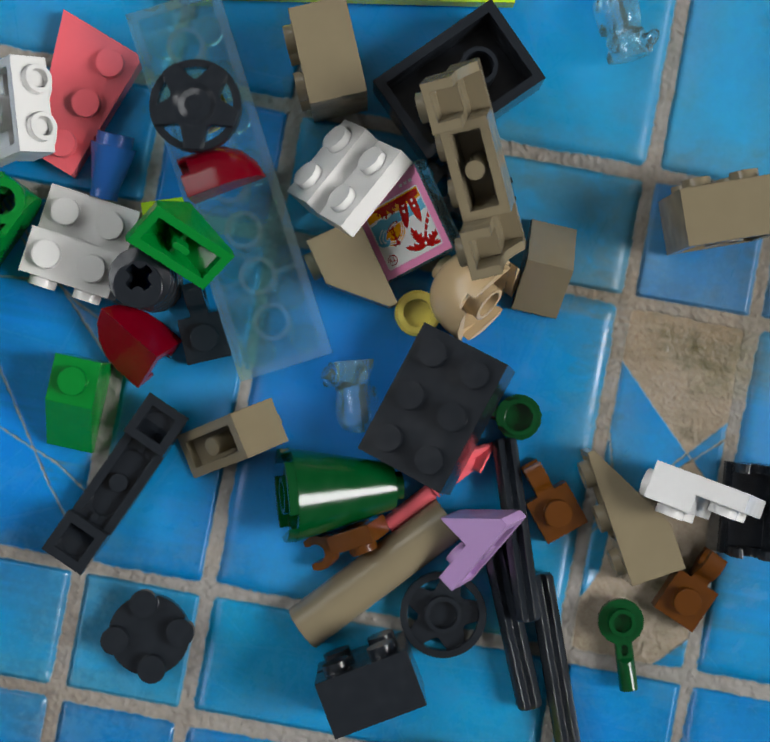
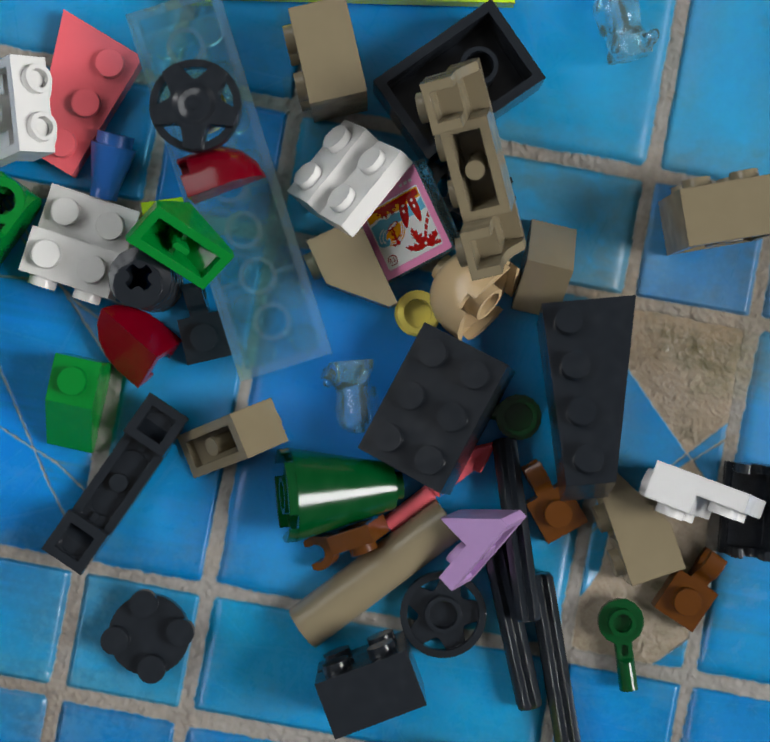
none -> black wedge [537,295,636,501]

